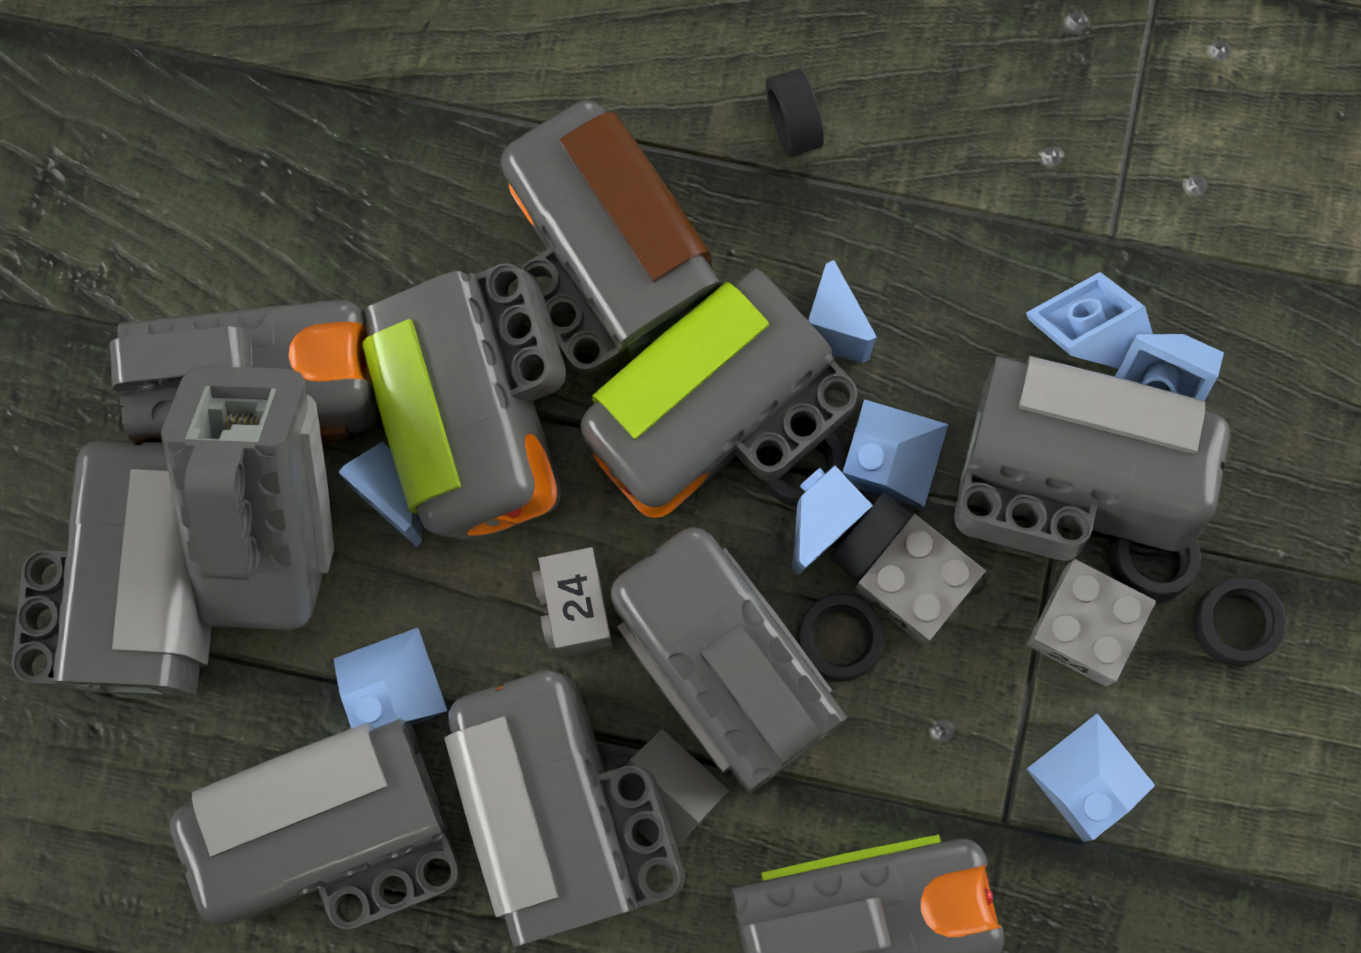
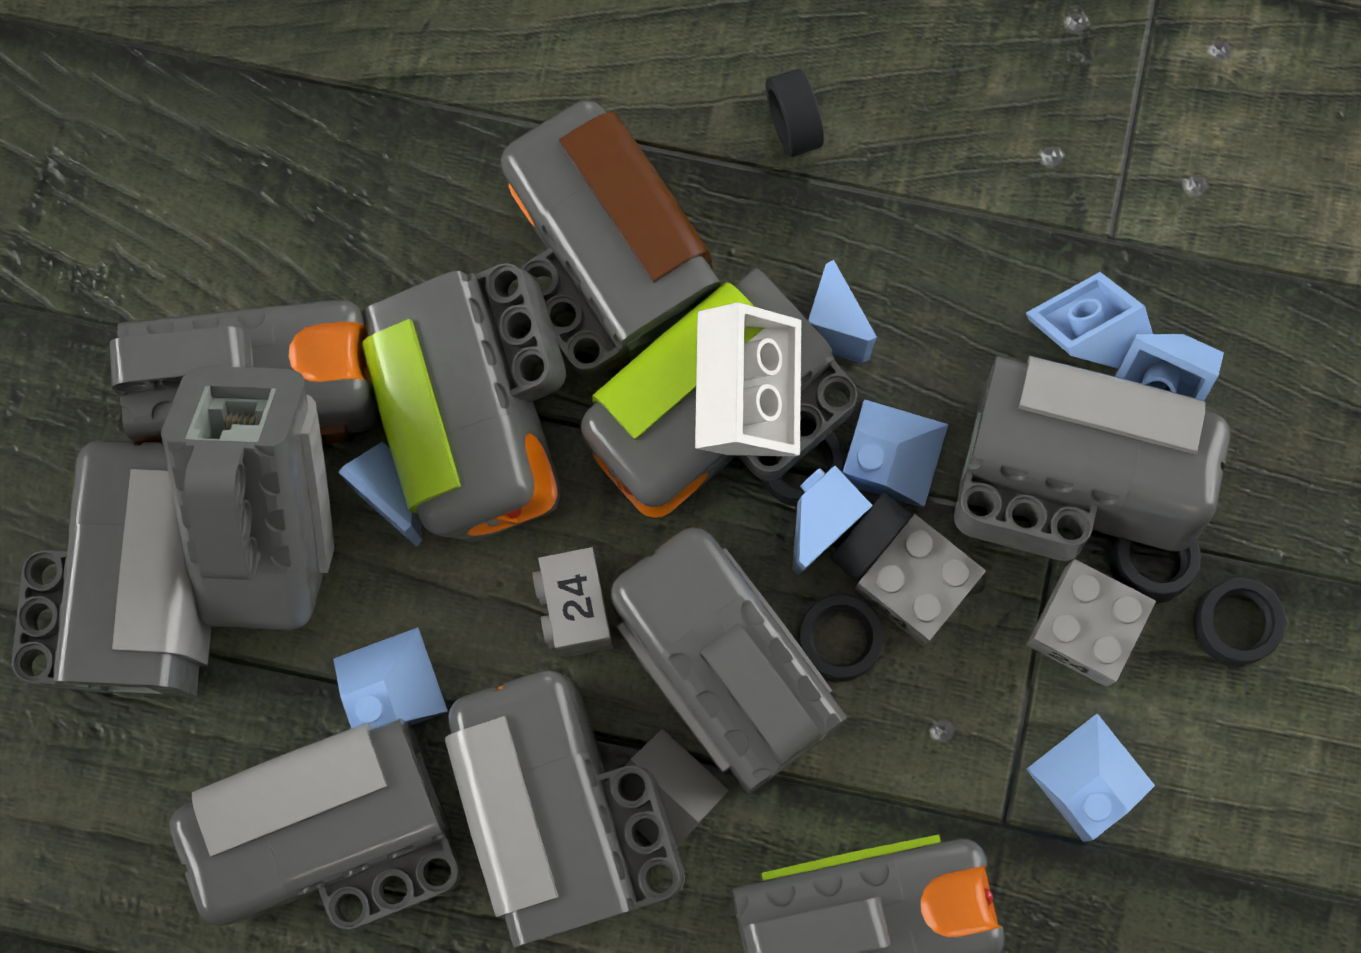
none -> white slope [695,302,801,456]

